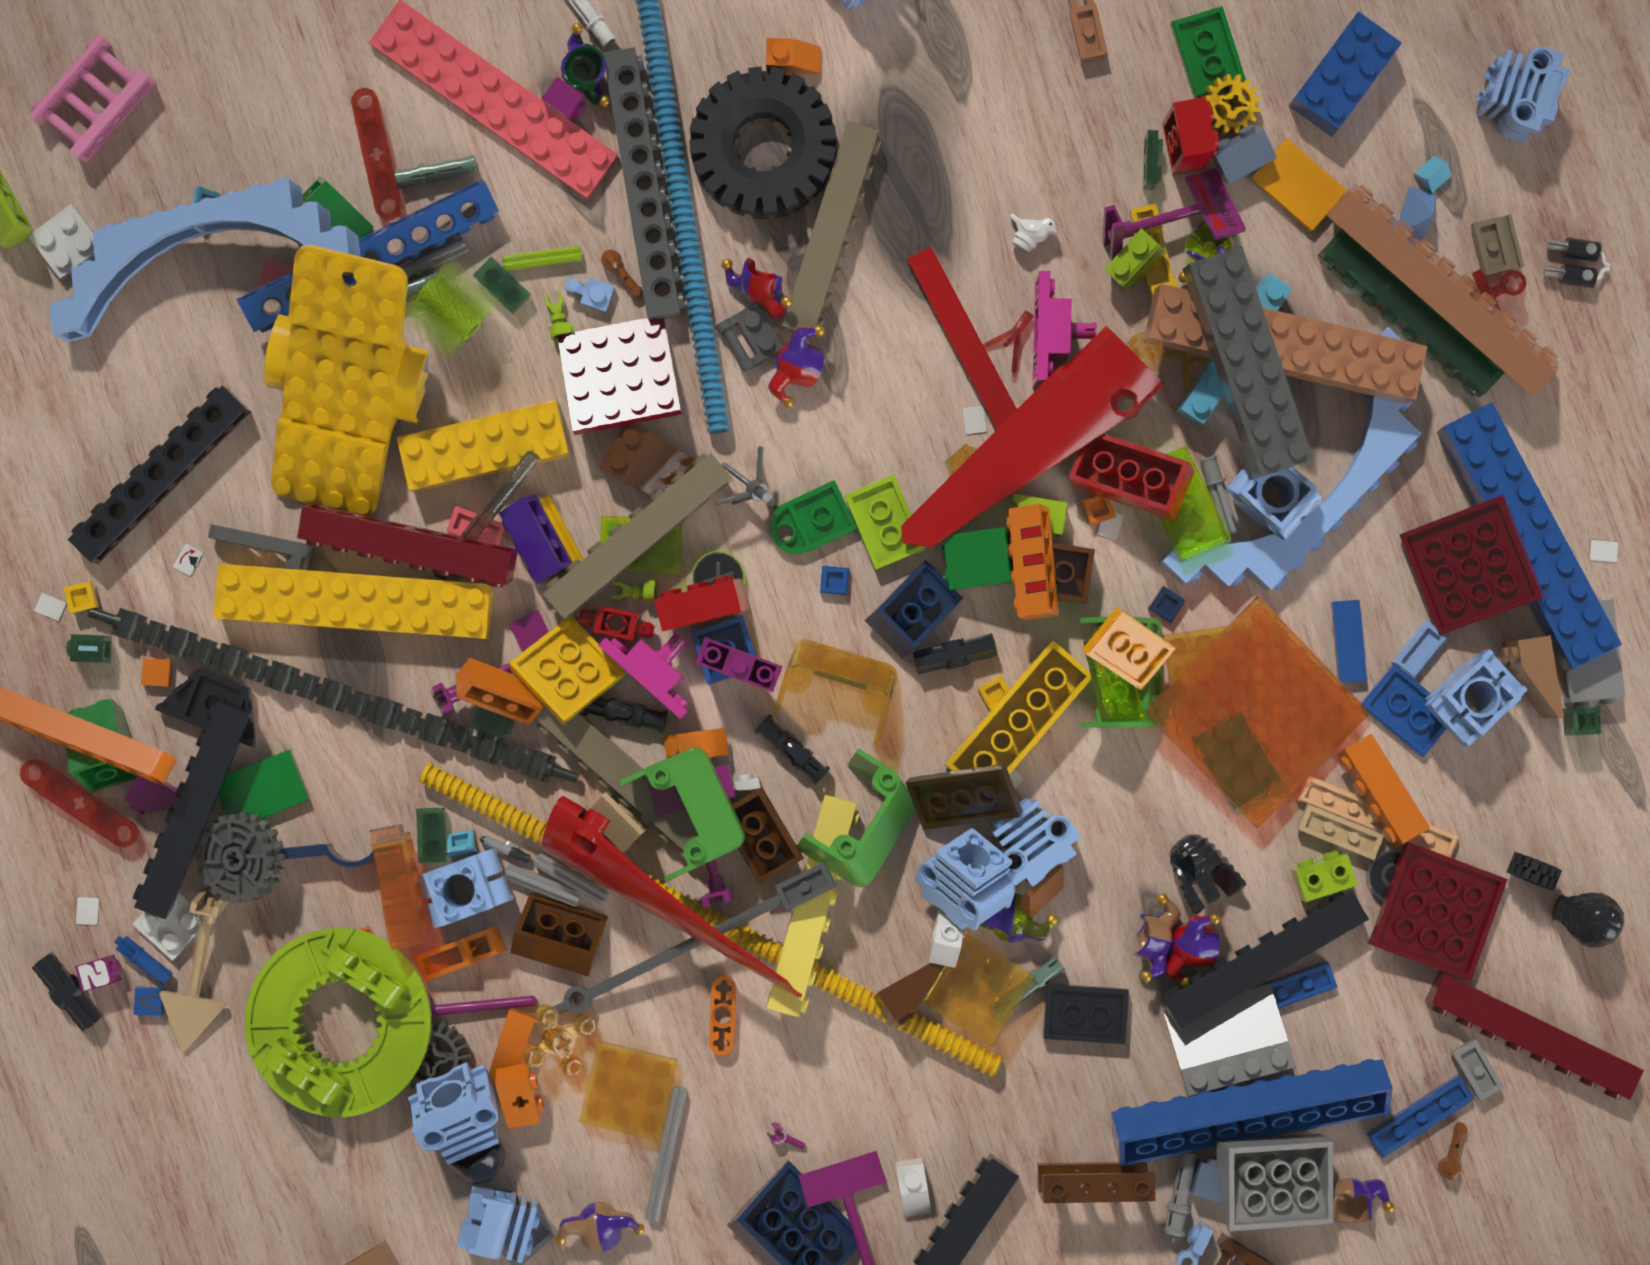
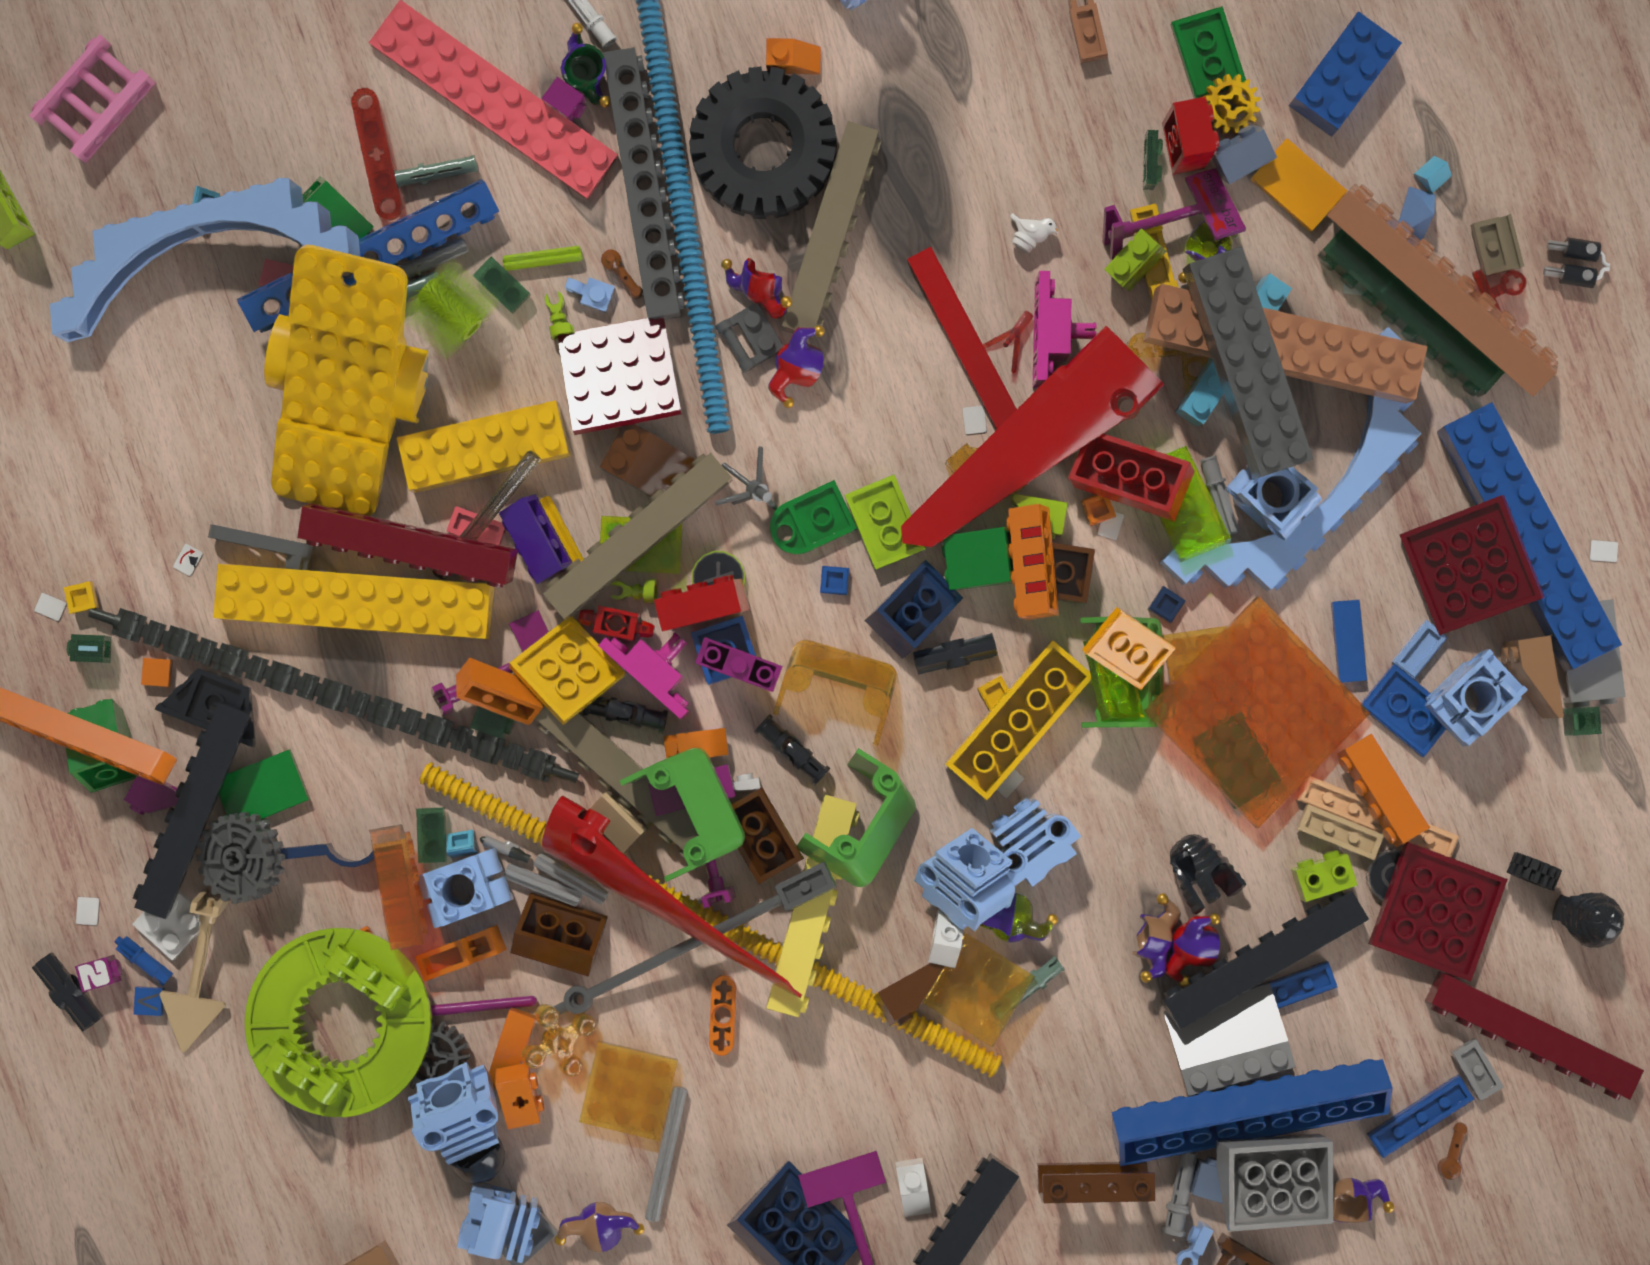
clear red piece [19,759,139,847] -> none
white plate [28,204,95,280] -> none
black brick [67,385,252,564] -> none
magenta hand [766,1122,805,1149] -> none
dark brown plate [905,764,1023,830] -> none
dark orange slope [1016,864,1064,918] -> none
black plate [1043,983,1129,1044] -> none
light blue piece [1476,47,1570,144] -> none

